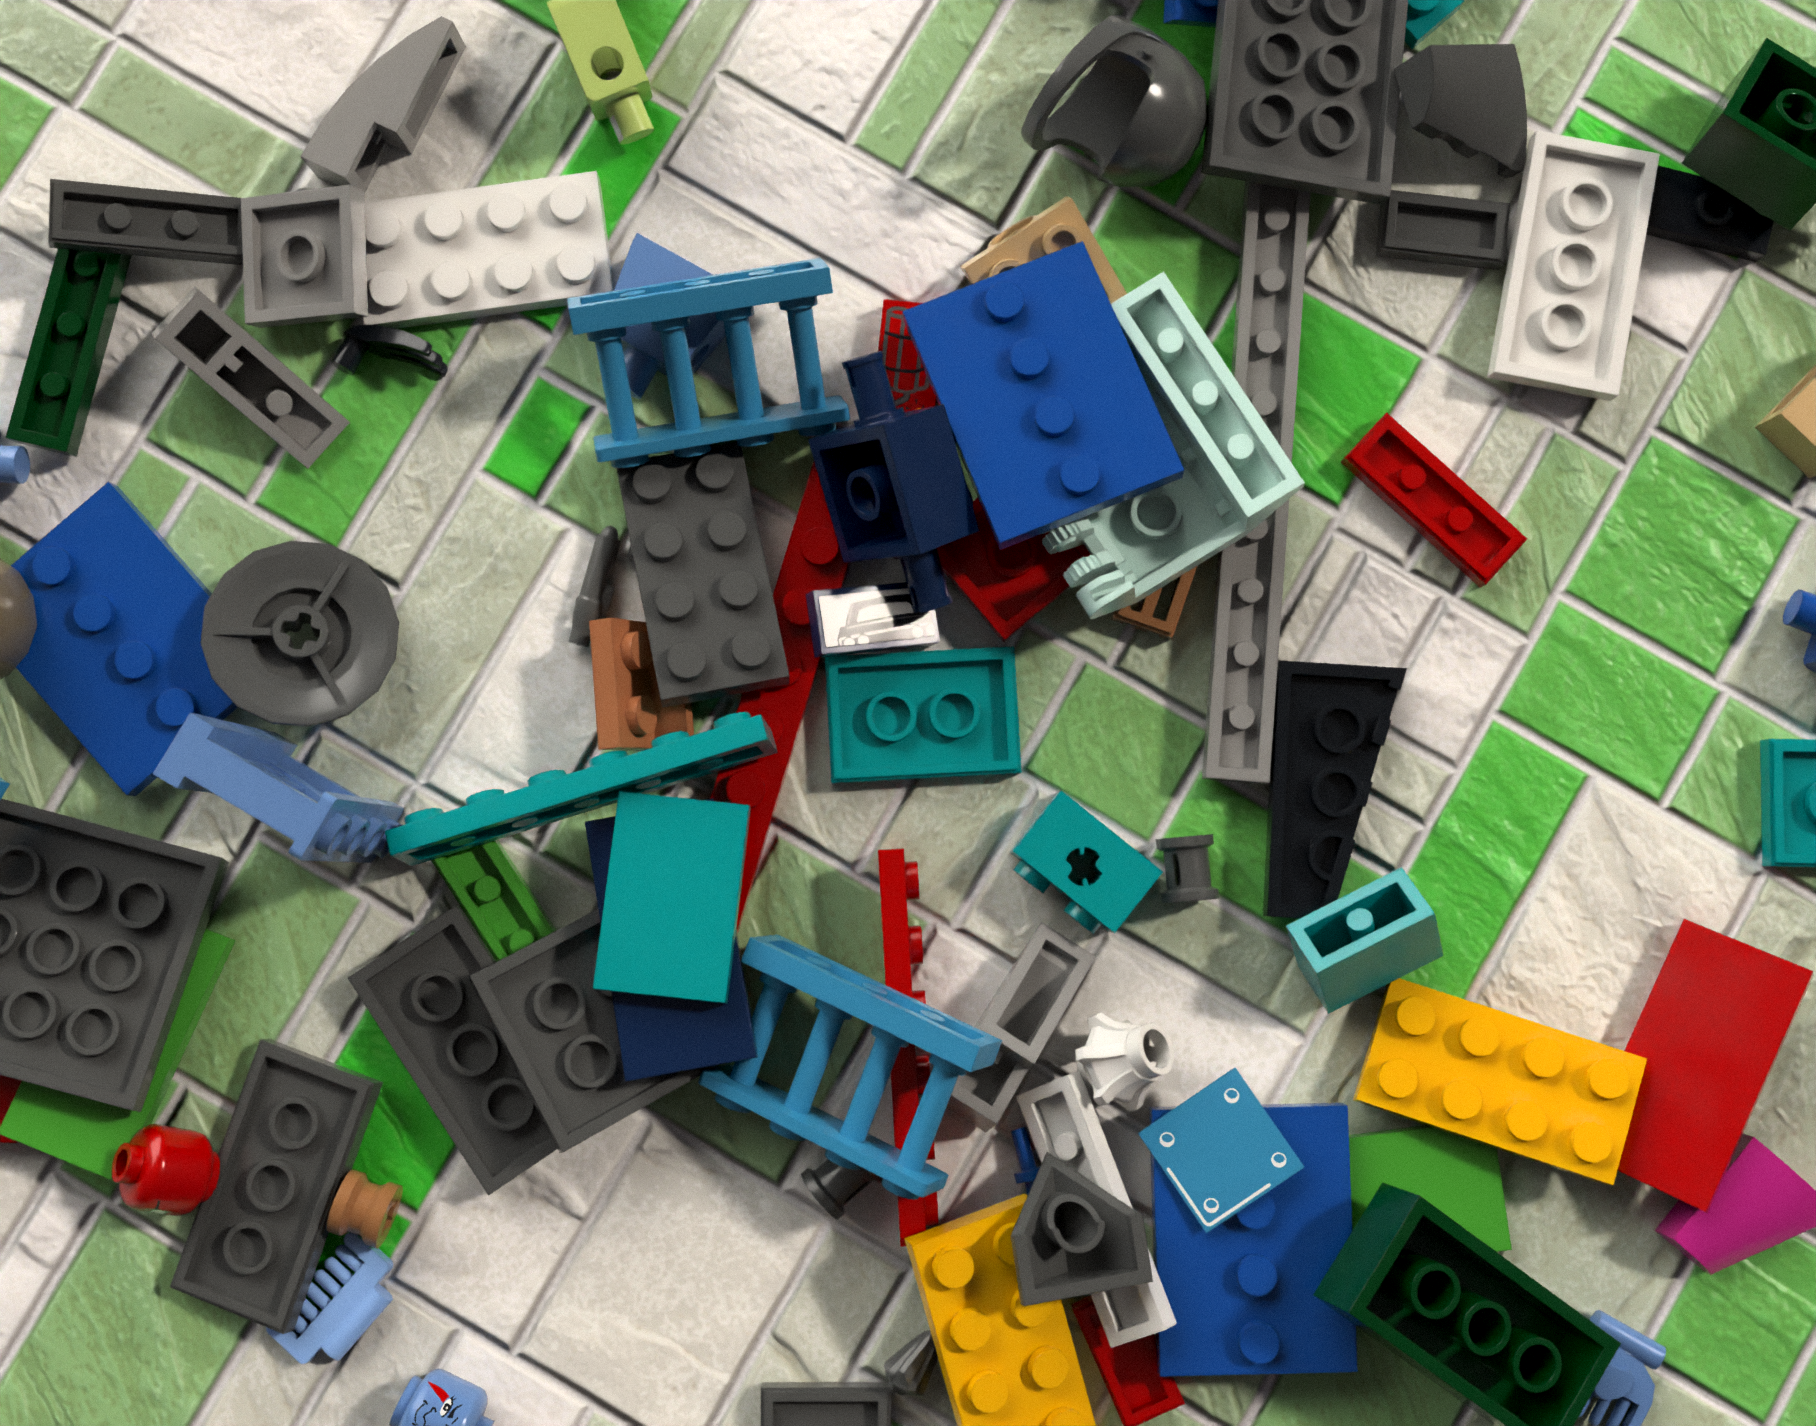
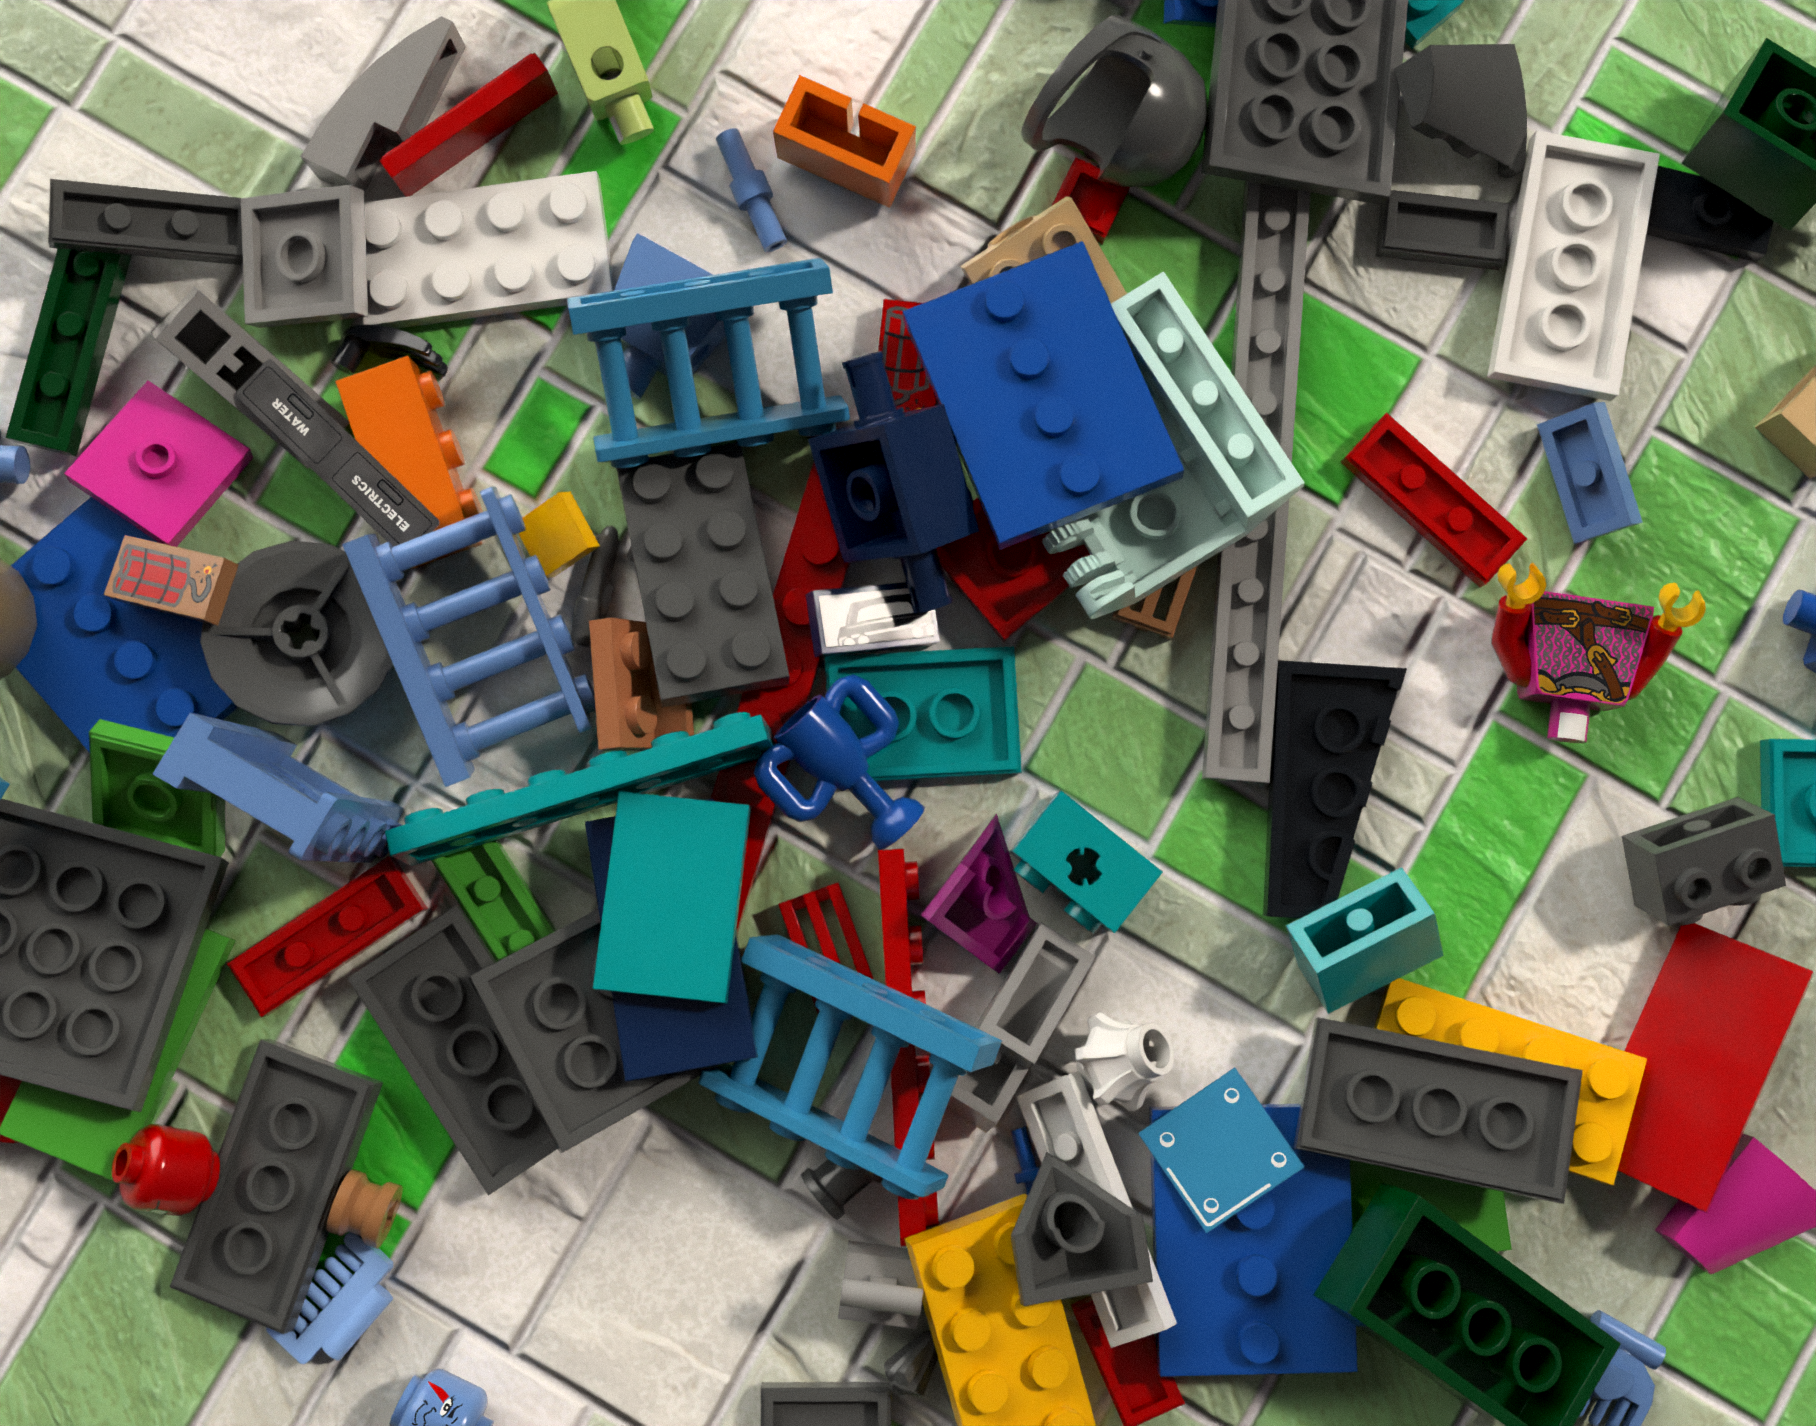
dark grey bush [1156,834,1219,903] -> none
none -> dark pink plate [64,380,253,547]
none -> bright green tile [89,719,225,857]
none -> tile [104,535,239,626]
none -> red tile [227,856,428,1017]
none -> flat silver sticker [236,359,439,547]
none -> orange brick [335,356,483,569]
none -> medium blue fence [342,486,596,787]
none -> red tile [379,53,558,197]
none -> yellow tile [518,491,600,578]
none -> medium blue bar [716,128,787,252]
none -> blue piece [754,674,925,850]
none -> orange piece [773,75,916,208]
none -> red tile [778,882,874,1014]
none -> light grey brick [838,1240,924,1329]
none -> magenta slope [921,813,1038,974]
none -> red tile [1051,157,1130,244]
none -> dark grey tile [1293,1017,1583,1204]
none -> torso [1491,563,1706,743]
none -> medium blue plate [1537,402,1643,544]
none -> dark grey brick [1621,797,1786,926]

